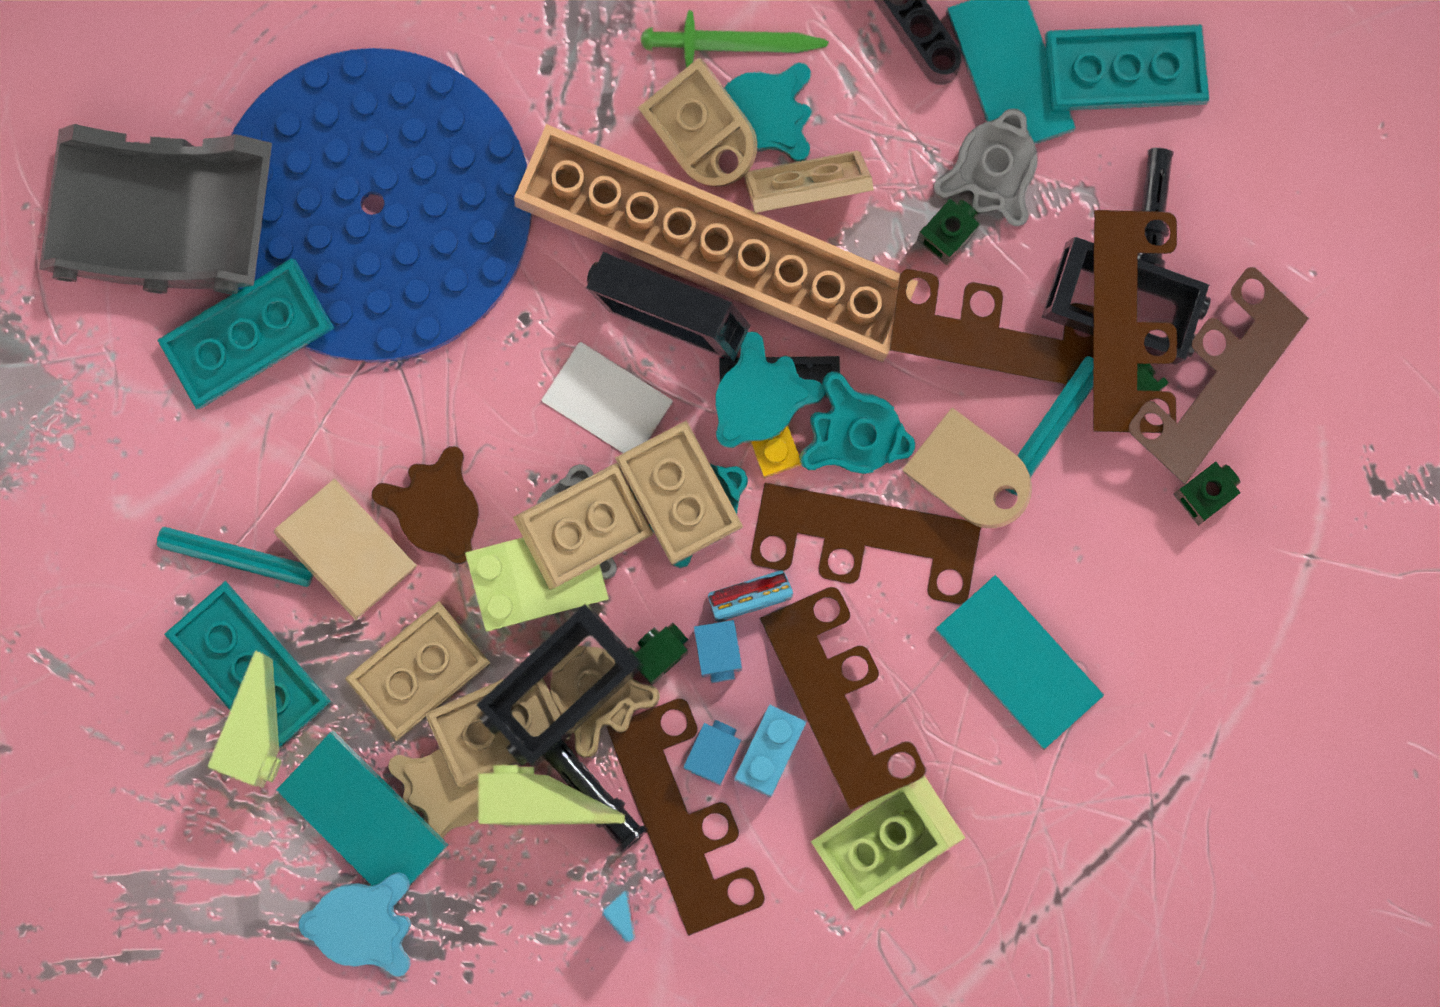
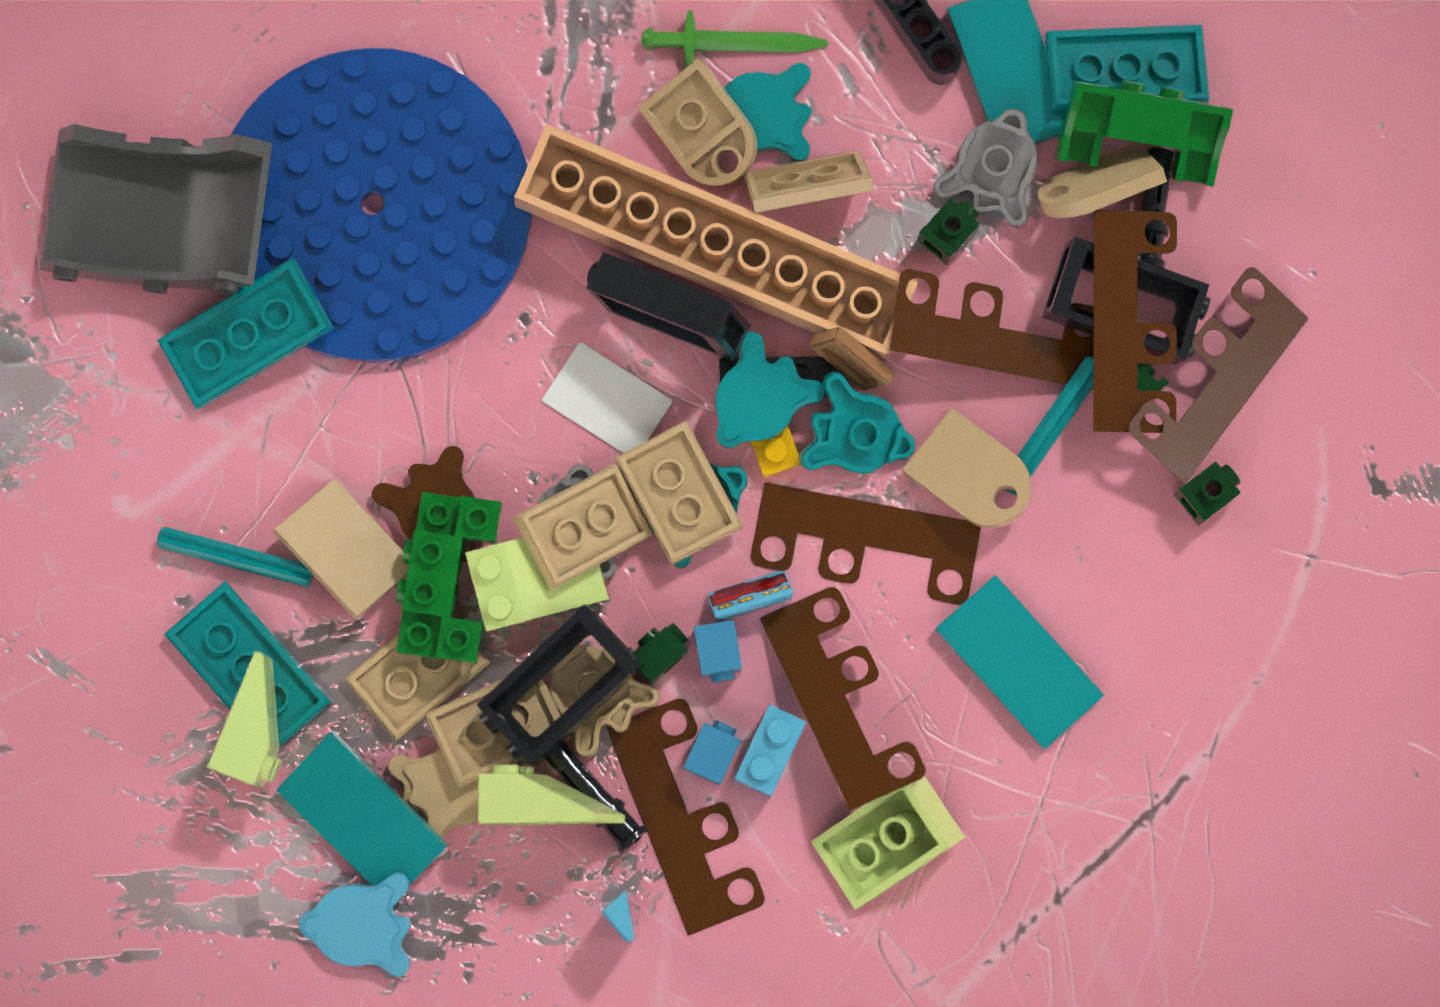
none -> green bracket [396,492,503,665]
none -> medium nougat tile [809,326,895,391]
none -> tan tile [1037,142,1167,218]
none -> green bracket [1055,80,1233,187]

